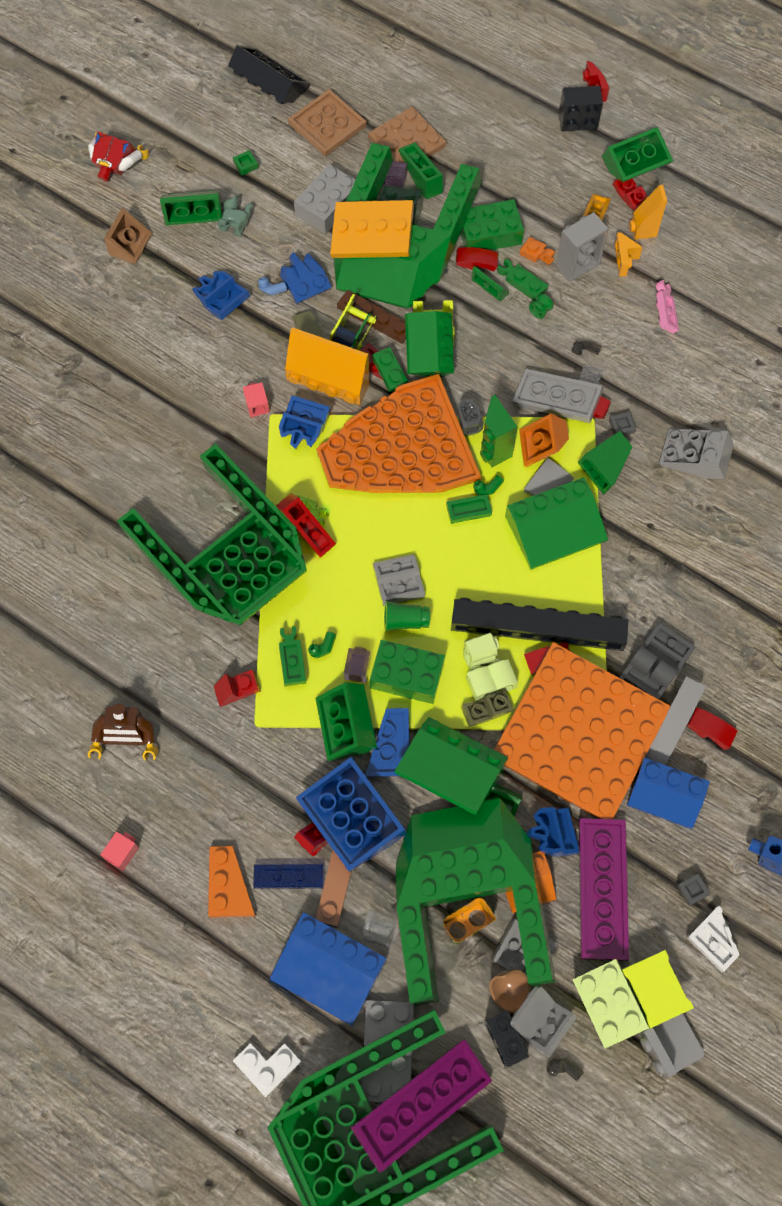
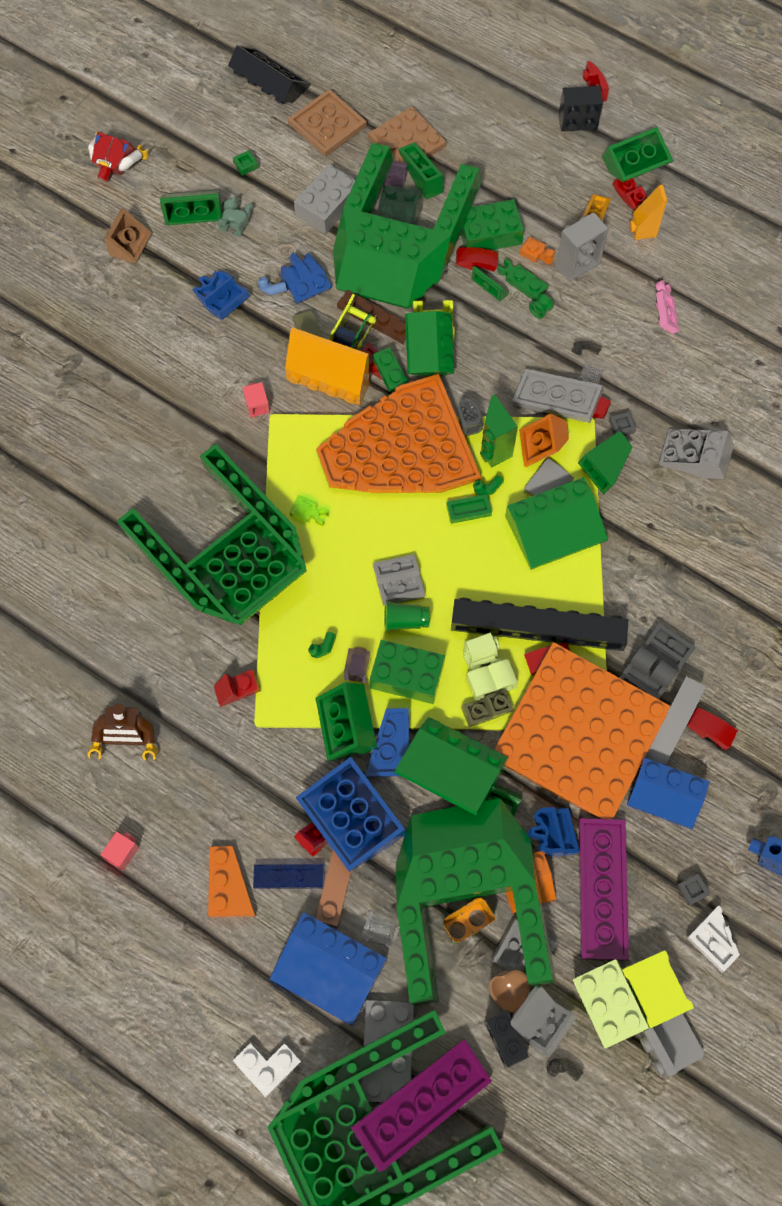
red slope [276,493,336,558] -> none
blue plate [279,395,331,449] -> none
green plate [279,626,306,686] -> none
light orange plate [330,200,414,258] -> none
light orange slope [614,232,642,277] -> none

